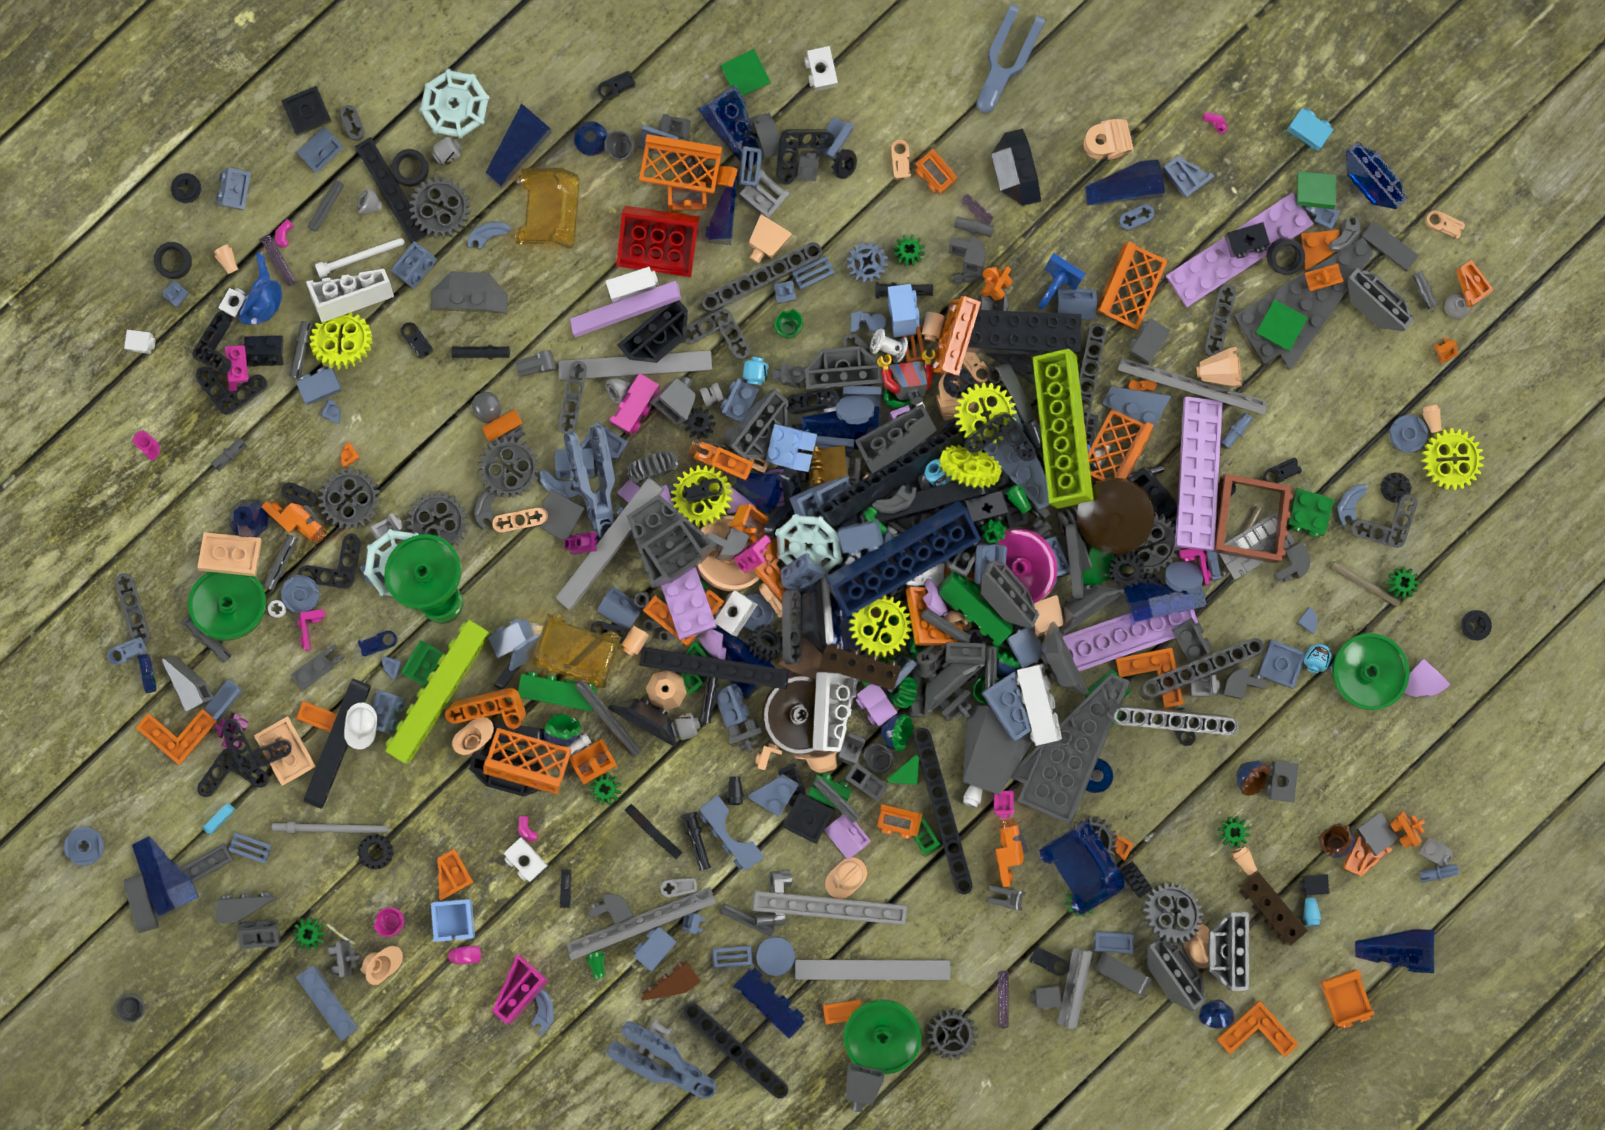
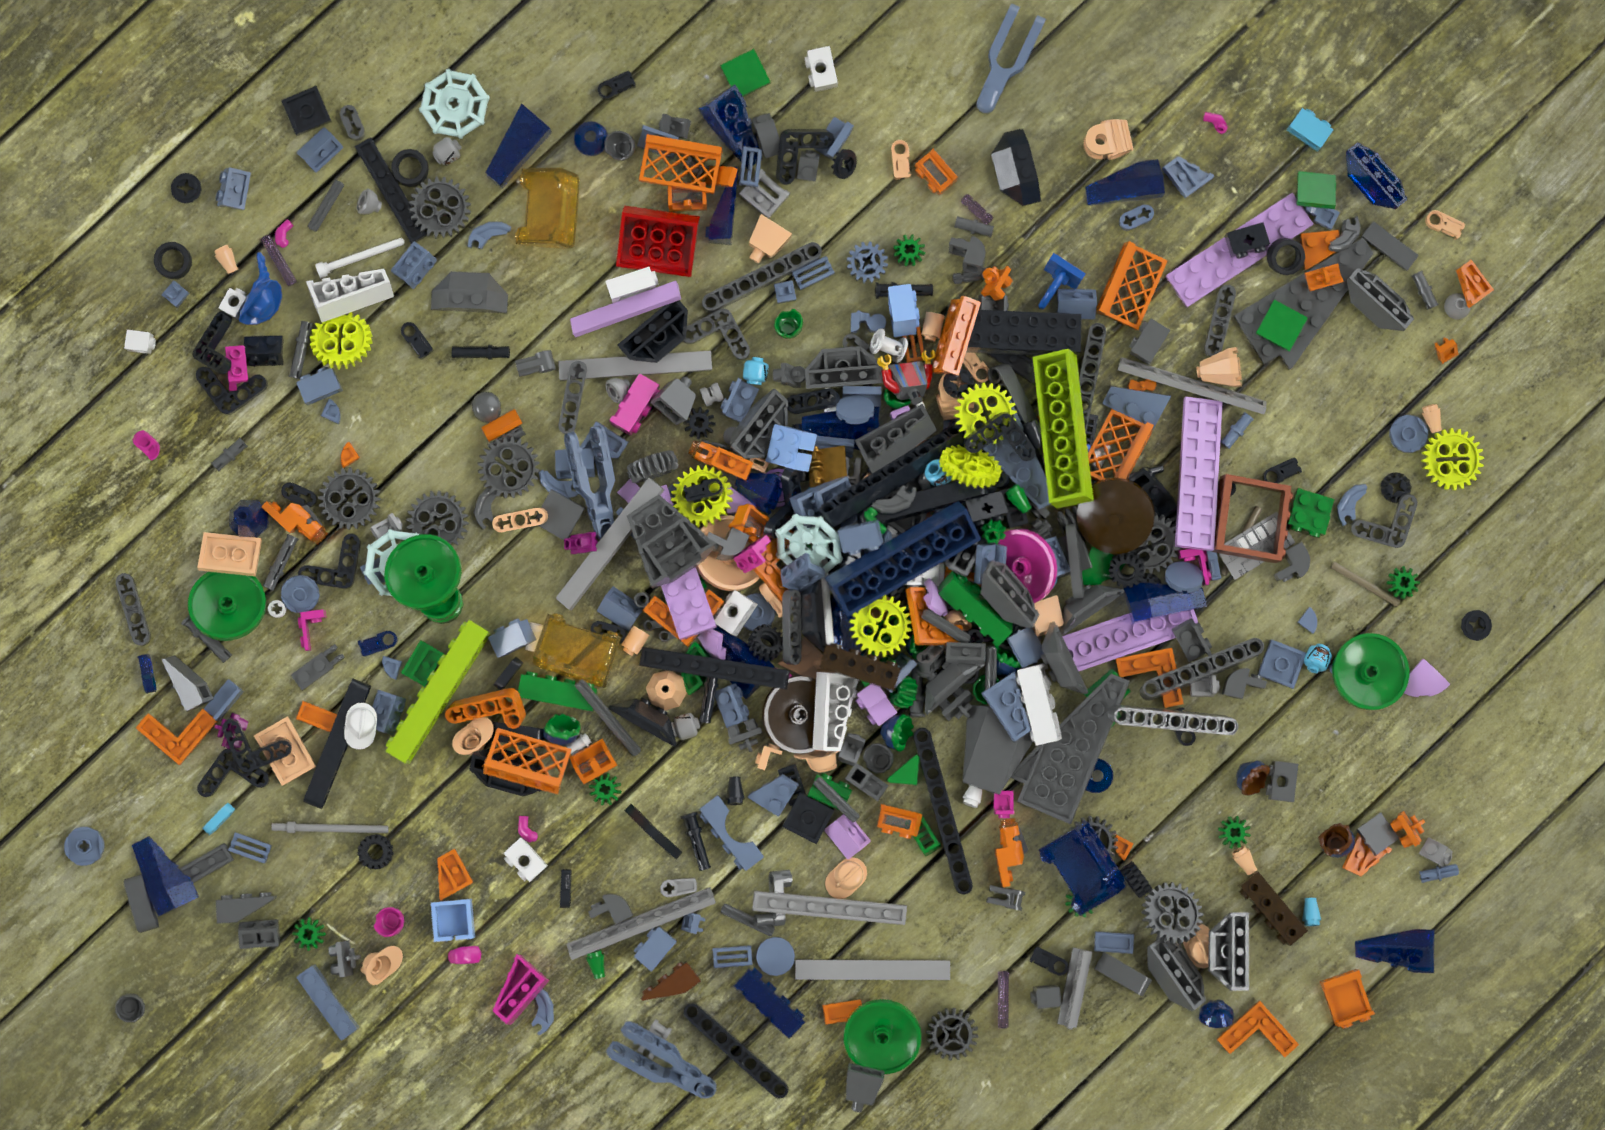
sand blue piece [107,637,147,665] -> none
sand blue piece [509,634,540,671] -> none
black brick [1299,874,1330,896] -> none

